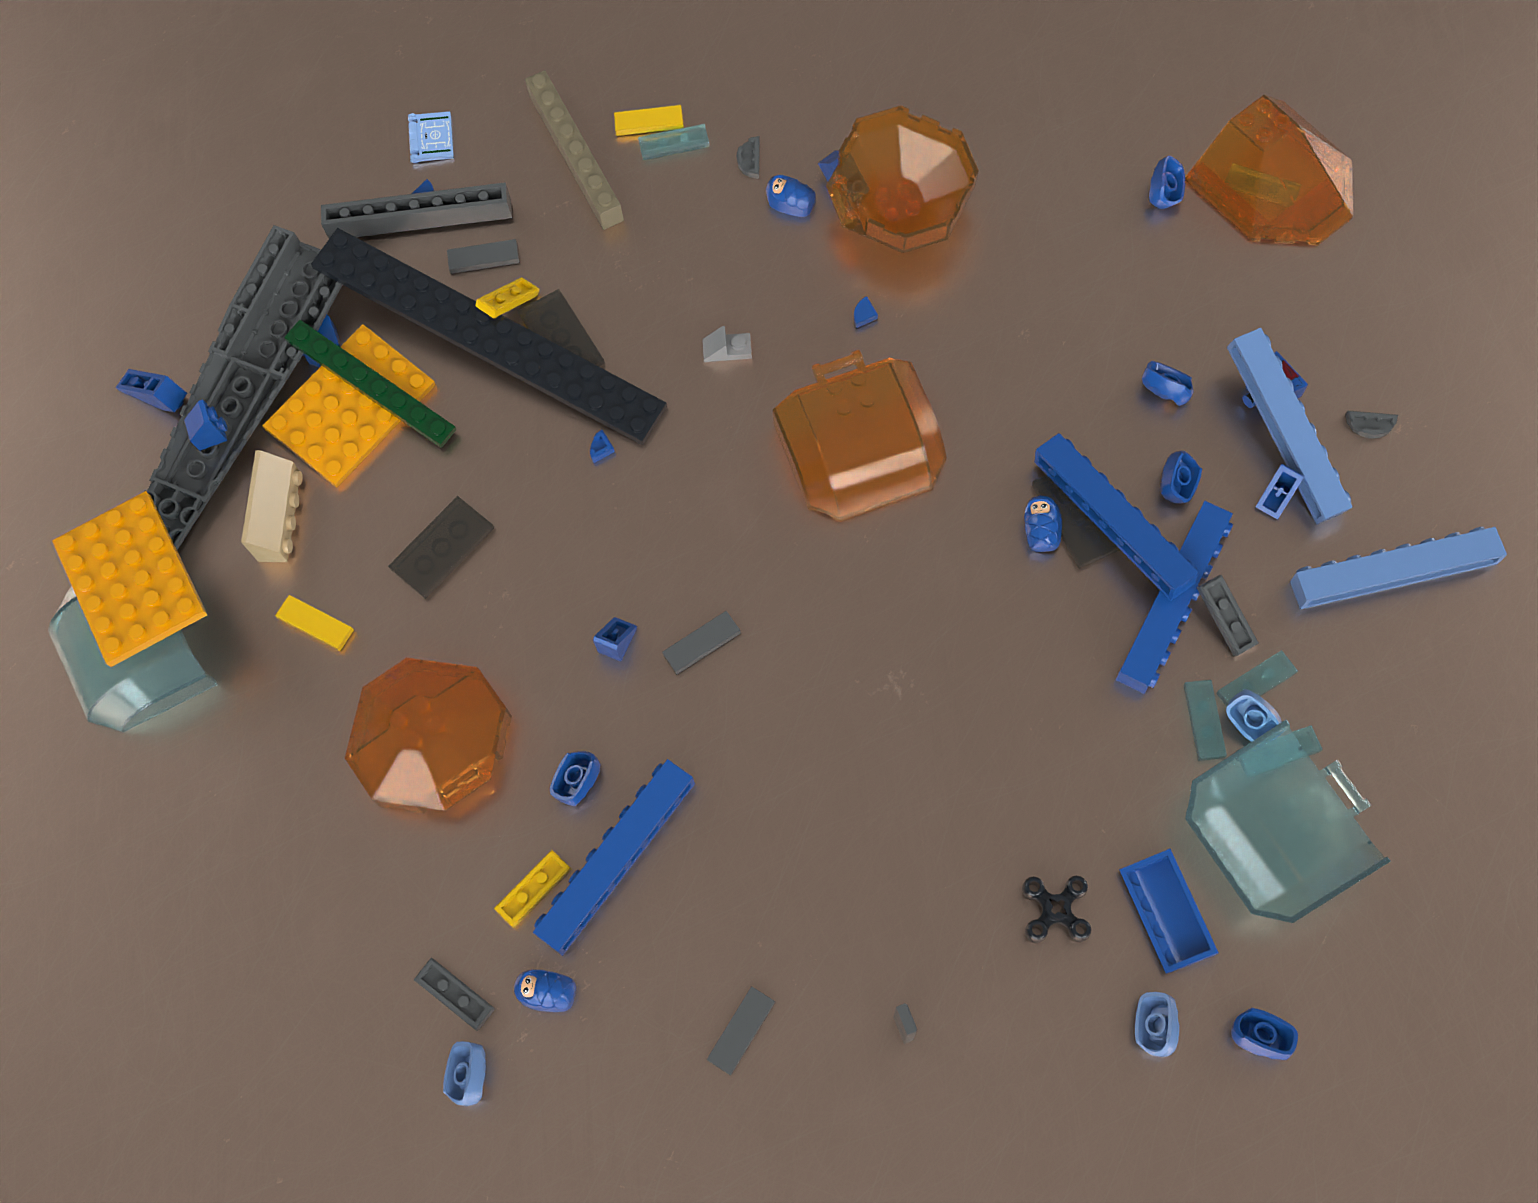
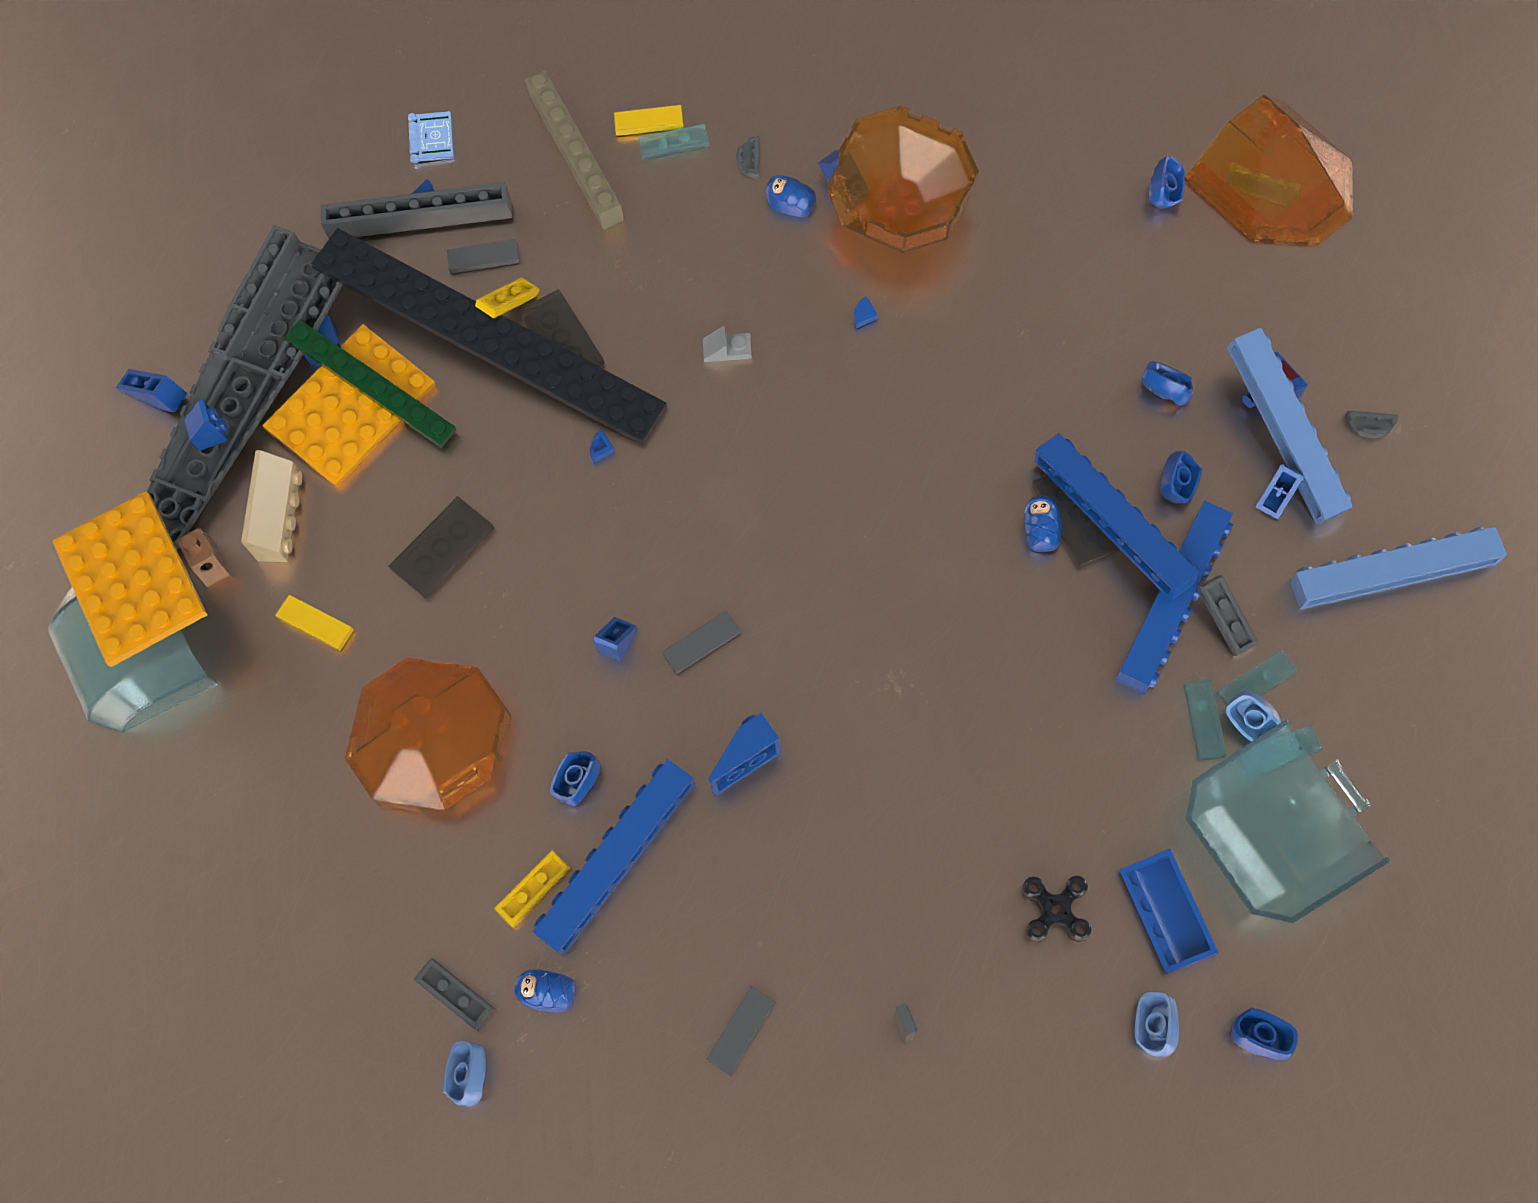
clear orange windscreen [773,350,947,522] -> none
none -> nougat torso [177,528,230,587]
none -> blue slope [708,713,781,796]

